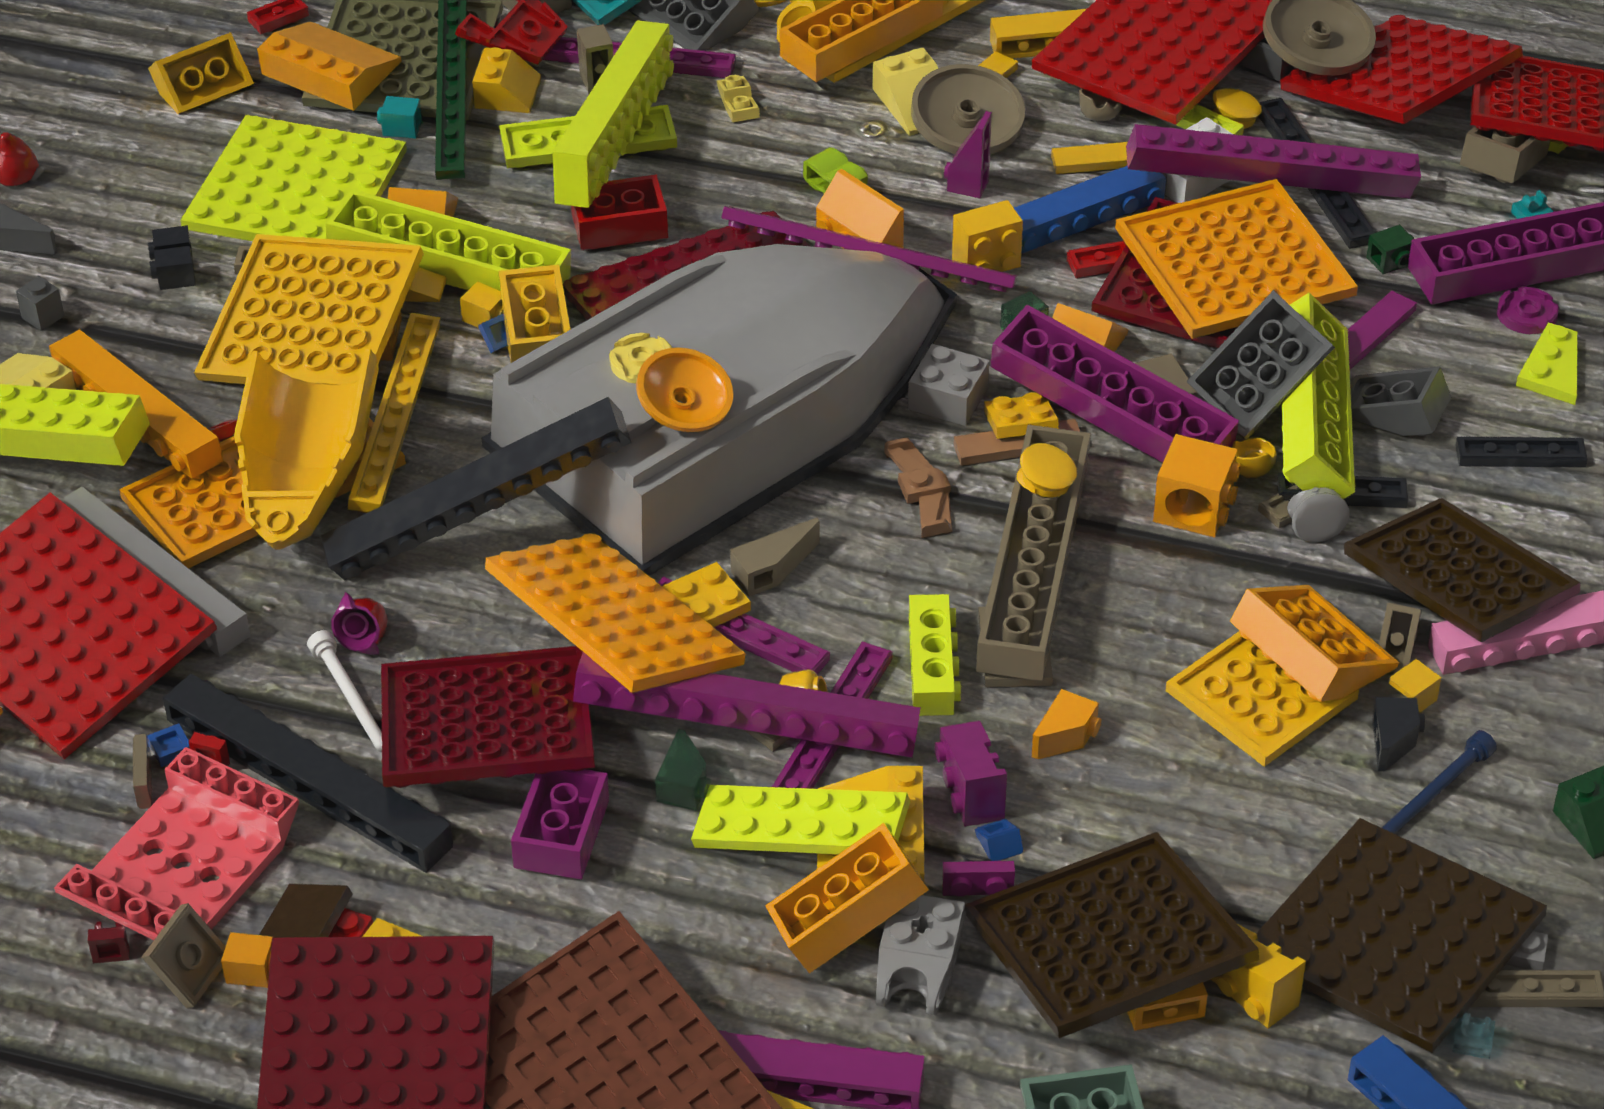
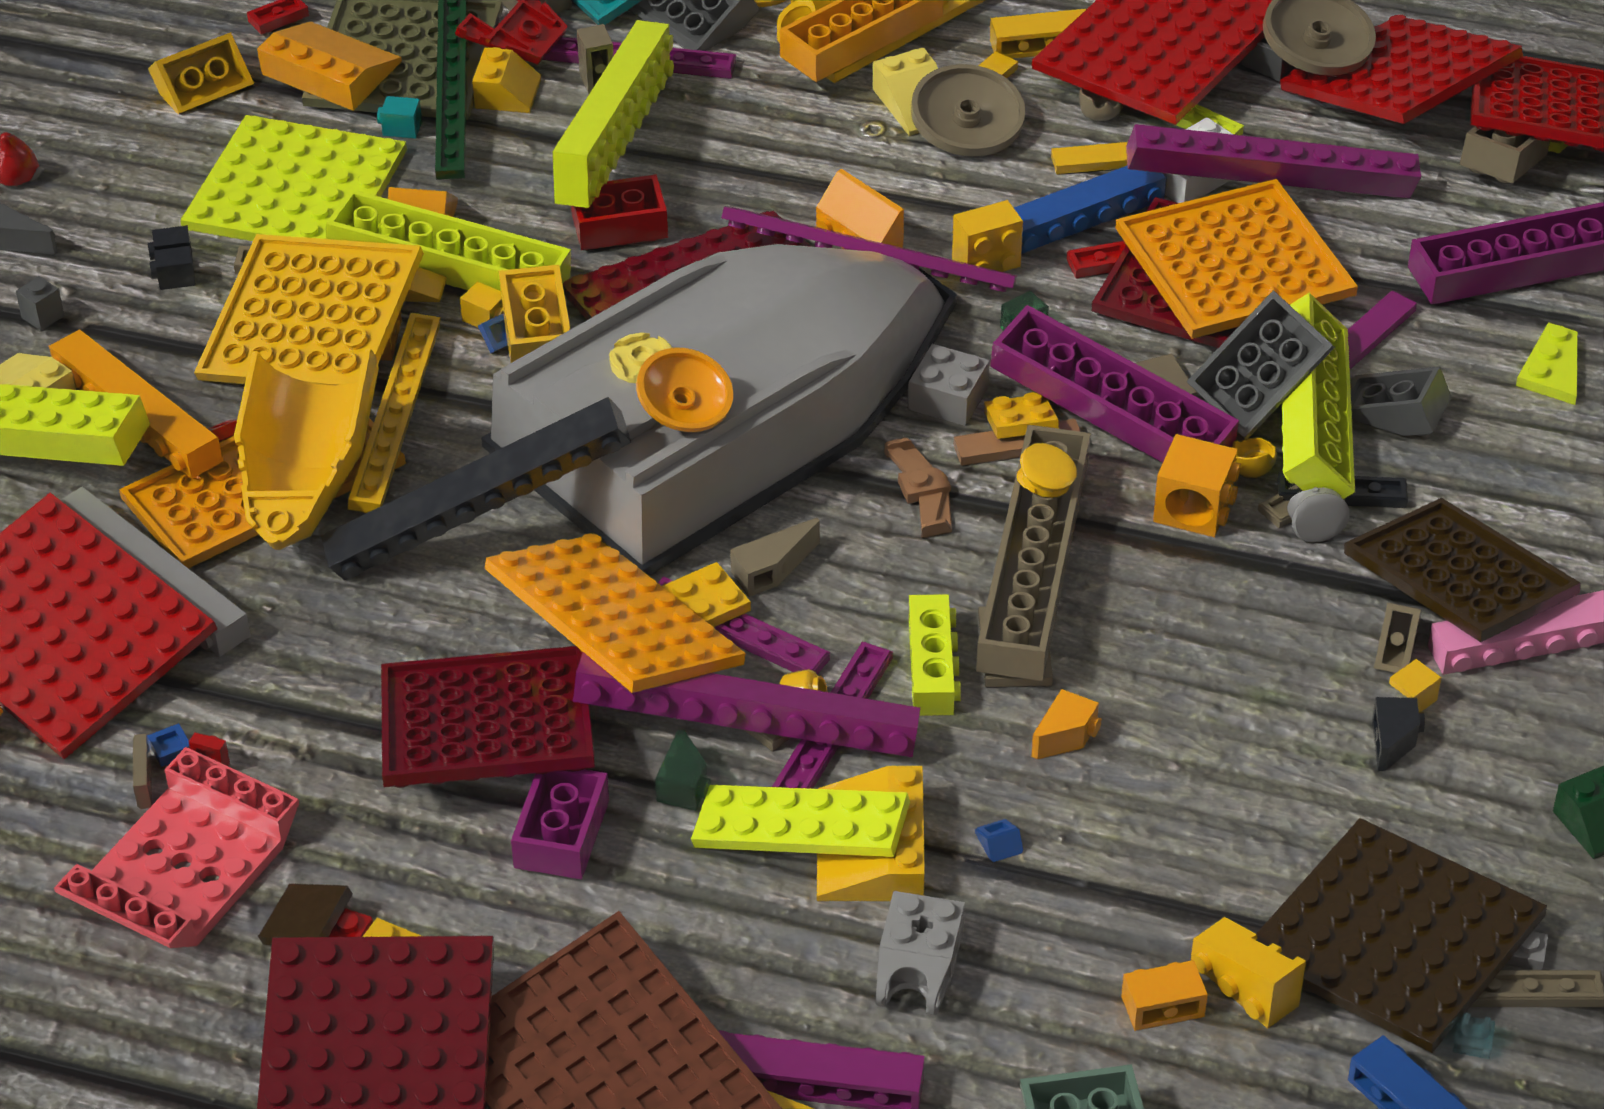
dark red tile [87,921,130,964] -> none
dark tan tile [141,903,226,1008] -> none
black brick [163,674,453,873] -> none
light orange brick [221,932,273,988] -> none
white piece [307,630,382,751] -> none
magenta hat [331,592,388,655] -> none
neon yellow plate [499,105,677,169] -> none
light yellow slope [717,75,760,122] -> none
light orange brick [765,823,929,974] -> none
lime brick [803,147,868,194] -> none
magenta wedge [934,721,1007,827] -> none
magenta plate [942,861,1015,896] -> none
magenta slope [944,111,992,199] -> none
dark brown plate [965,832,1260,1039] -> none
light orange slope [1052,303,1129,352] -> none
yellow plate [1165,632,1359,767] -> none
yellow piece [1211,88,1262,129] -> none
light orange slope [1230,585,1400,702] -> none
black tile [1258,98,1376,249] -> none
dark green brick [1366,224,1414,275] -> none
dark blue piece [1382,730,1497,834] -> none
black tile [1455,436,1588,468] -> none
magenta tile [1497,287,1559,335] -> none
teal tile [1511,190,1554,219] -> none

